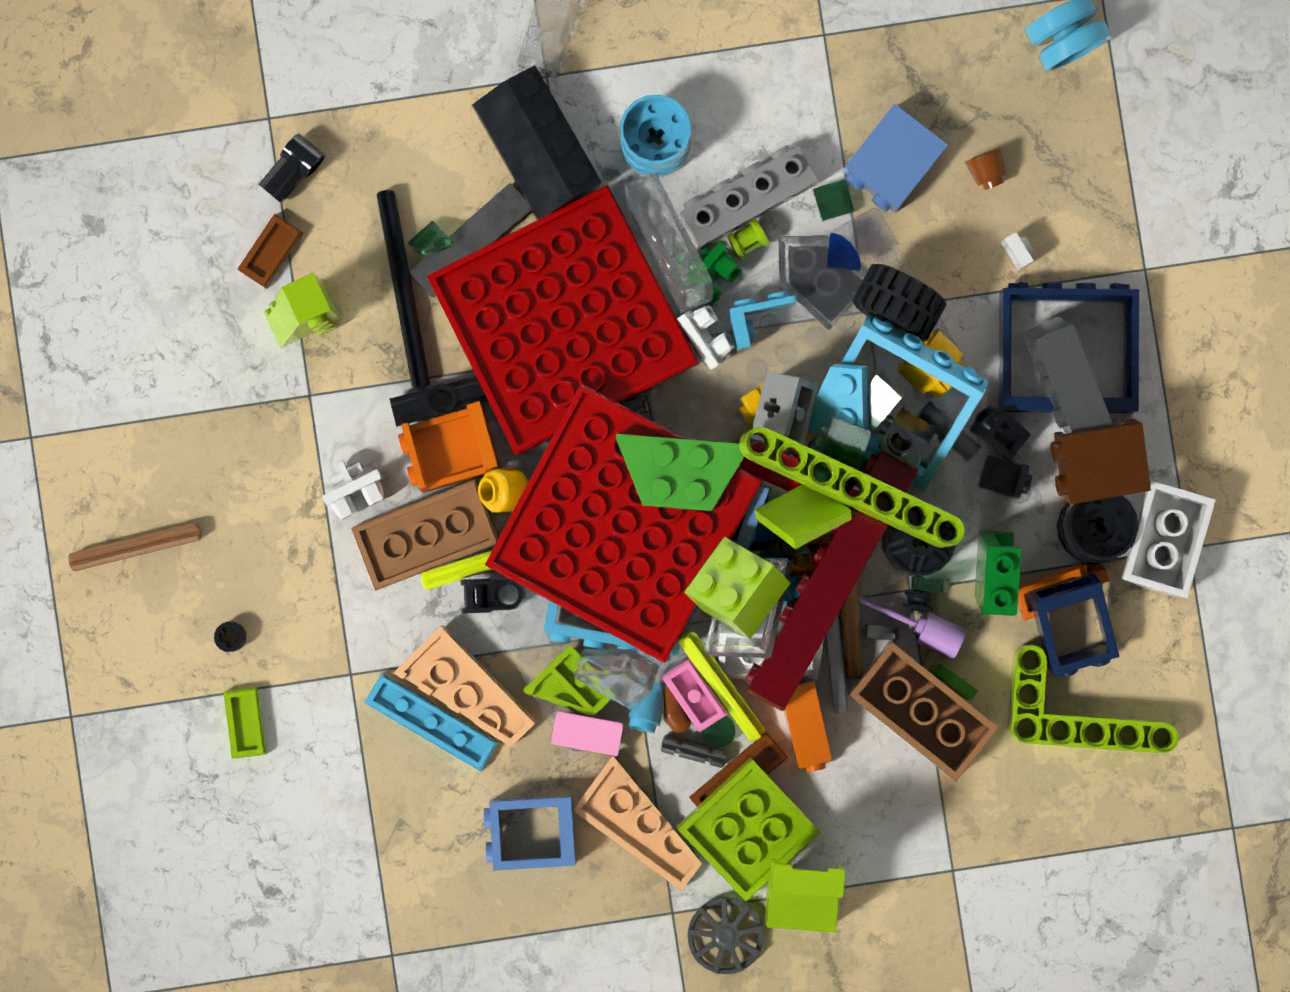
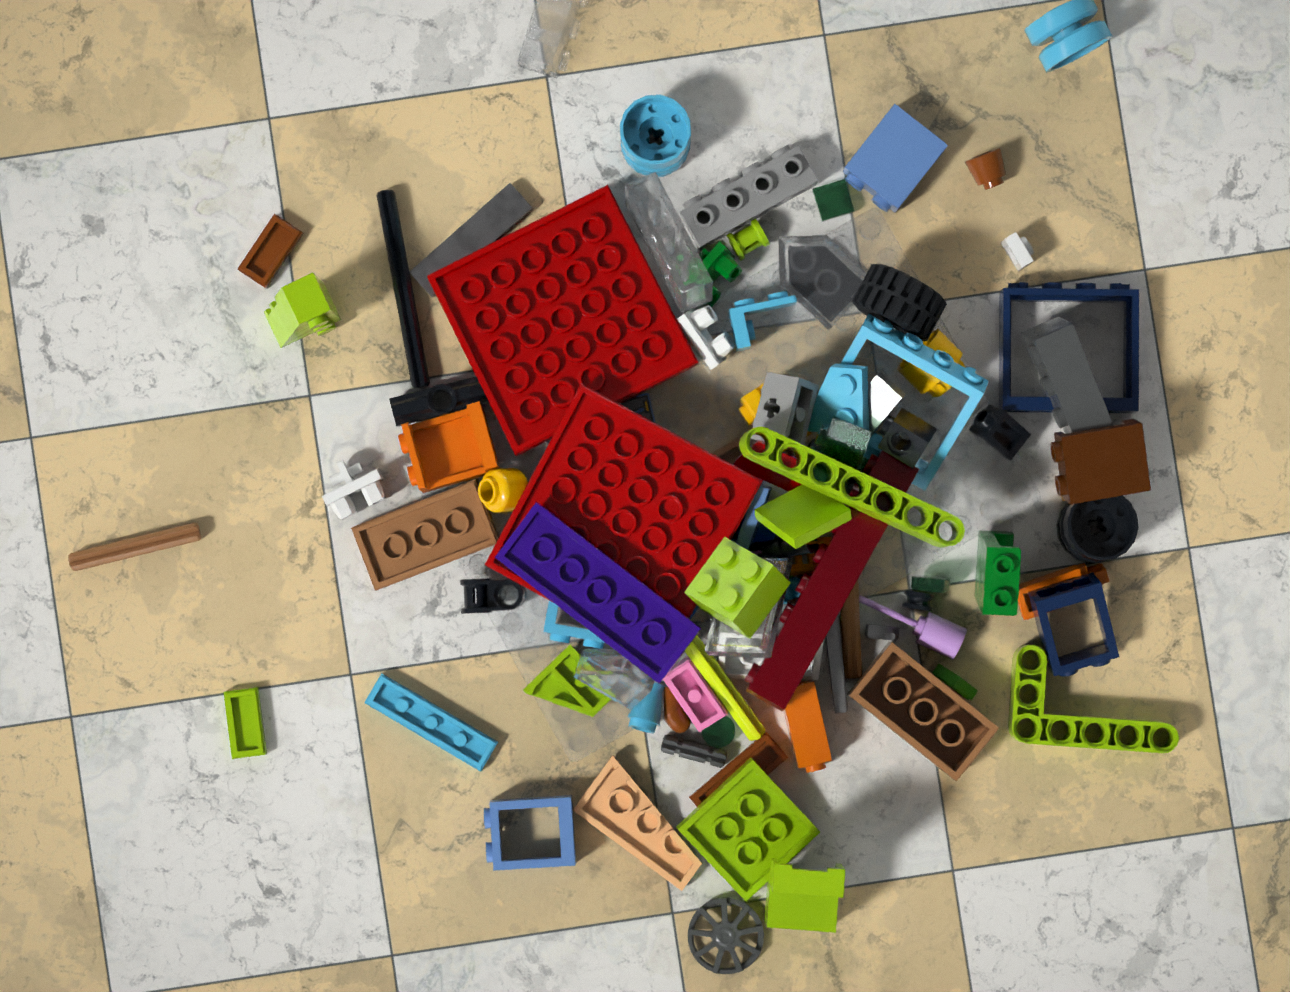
black bush [214,622,246,652] -> none
black piece [259,133,325,204] -> none
light nougat wing [394,625,537,747] -> none
clear green tile [407,220,454,255] -> none
neon yellow axle [420,550,493,590] -> none
black slope [472,65,602,220] -> none
bright pink slope [551,710,624,756] -> none
bright green wing [616,434,744,511] -> none
clear blue tile [826,232,861,271] -> none
black wheel [881,507,956,576] -> none
dark grey pin [917,401,981,462] -> none
black bracket [977,455,1033,499] -> none
white slope [1122,480,1216,598] -> none
none -> dark purple plate [495,502,702,684]

